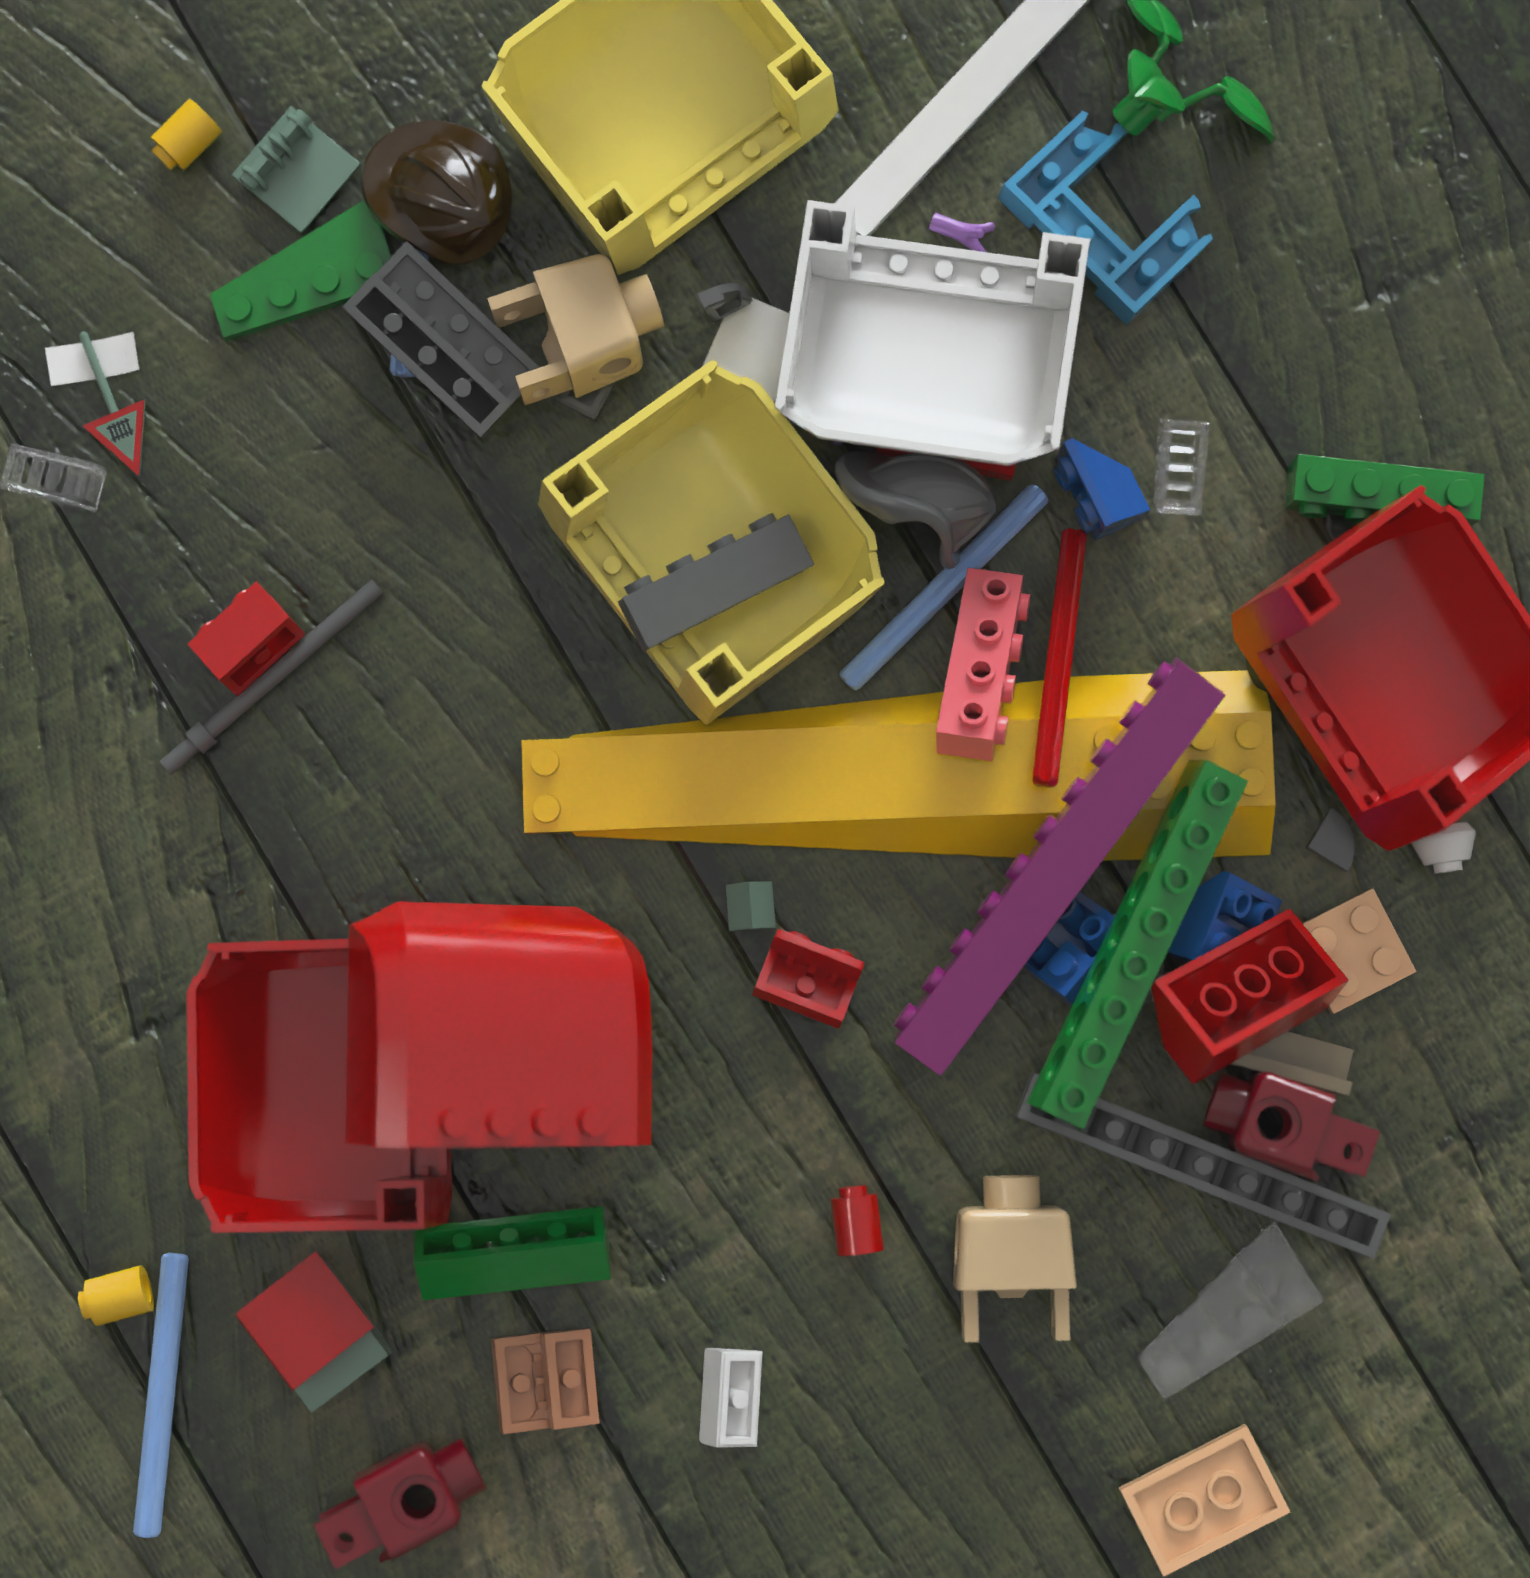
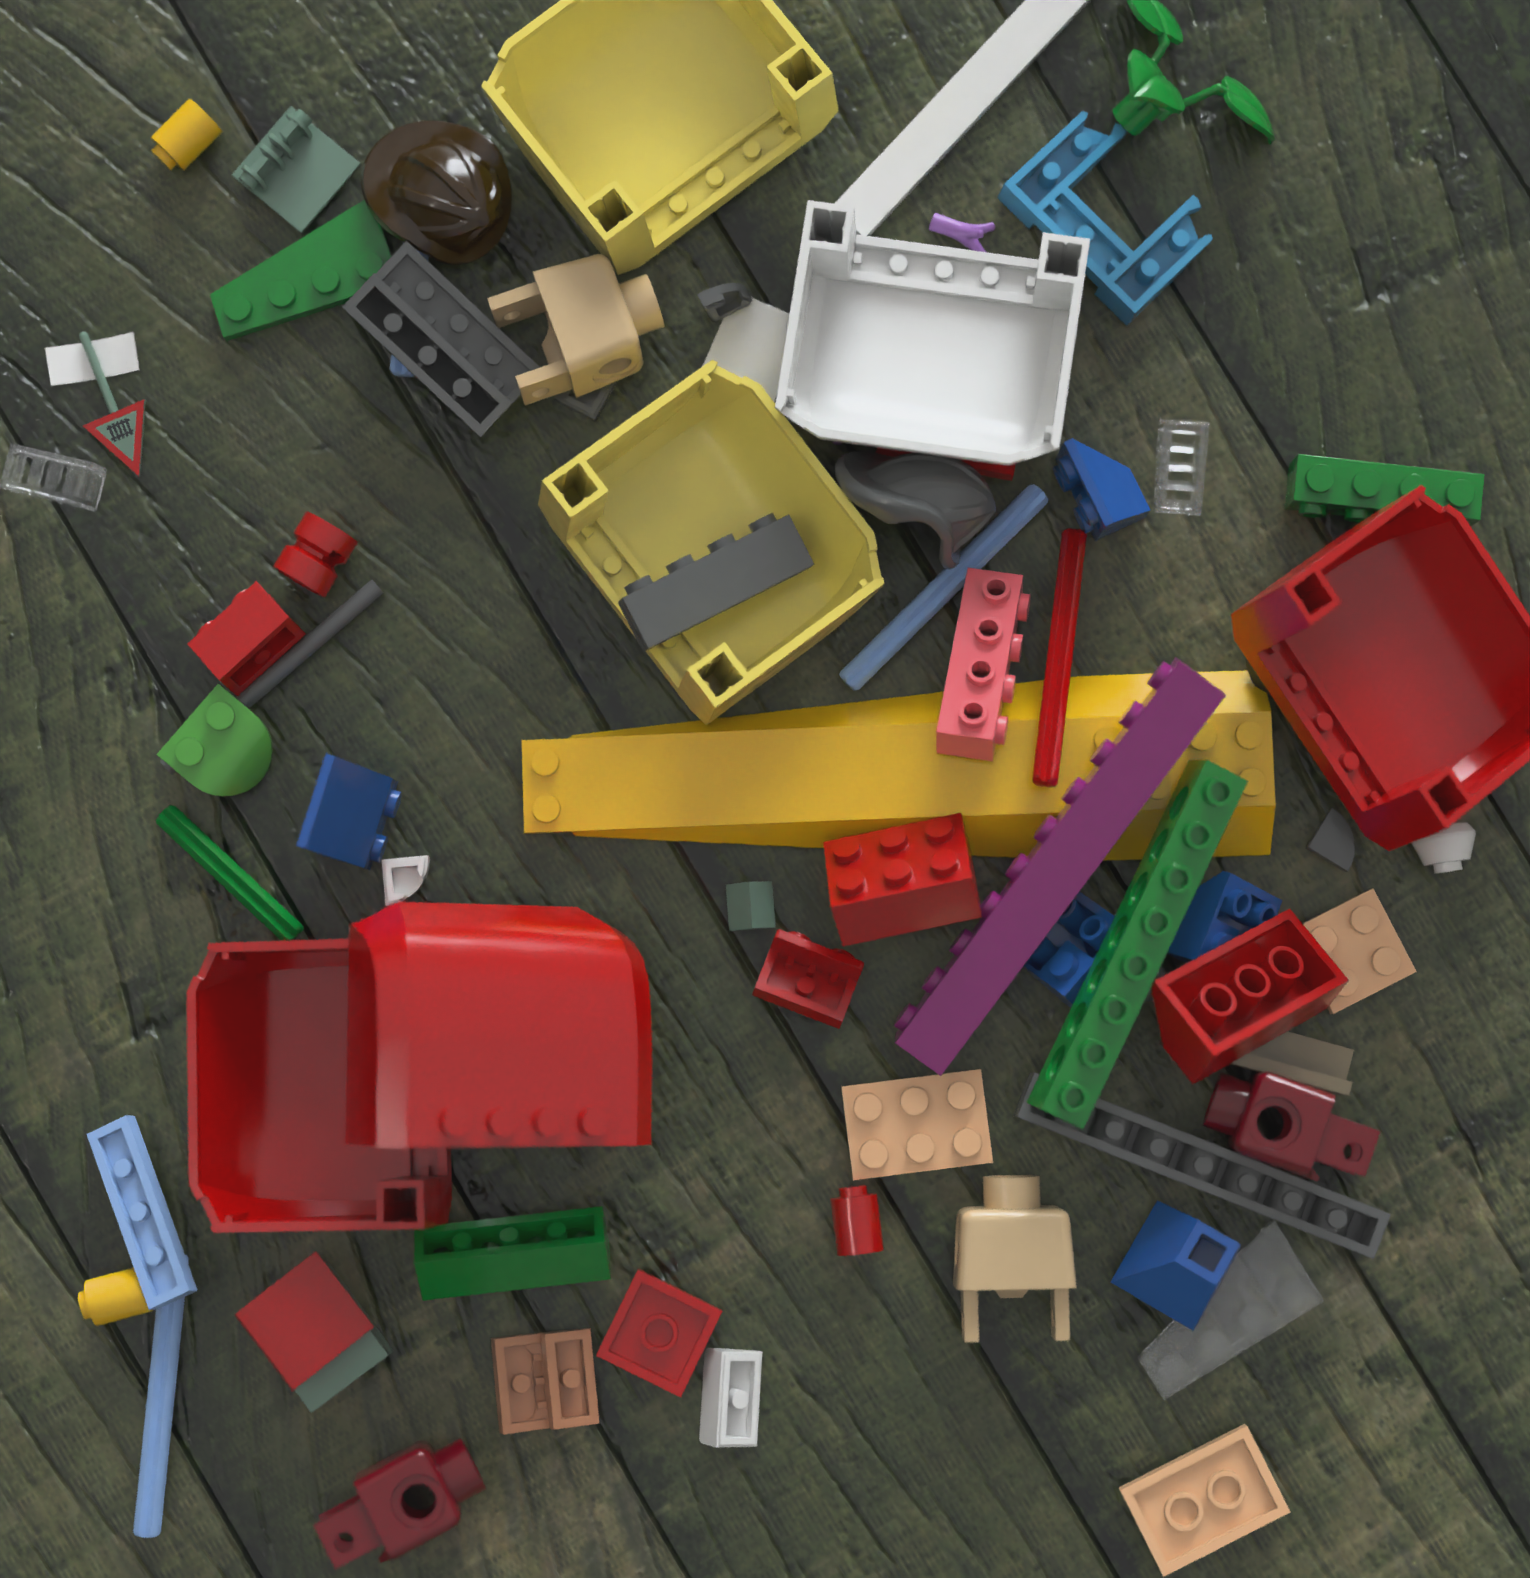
none -> light blue plate [86,1115,198,1310]
none -> green axle [155,805,304,941]
none -> bright green slope [156,683,272,796]
none -> red wheel [273,511,358,598]
none -> blue slope [296,754,402,870]
none -> white tile [382,855,430,906]
none -> red plate [596,1268,723,1398]
none -> red brick [823,813,982,947]
none -> light nougat plate [841,1069,993,1180]
none -> blue slope [1111,1200,1240,1331]

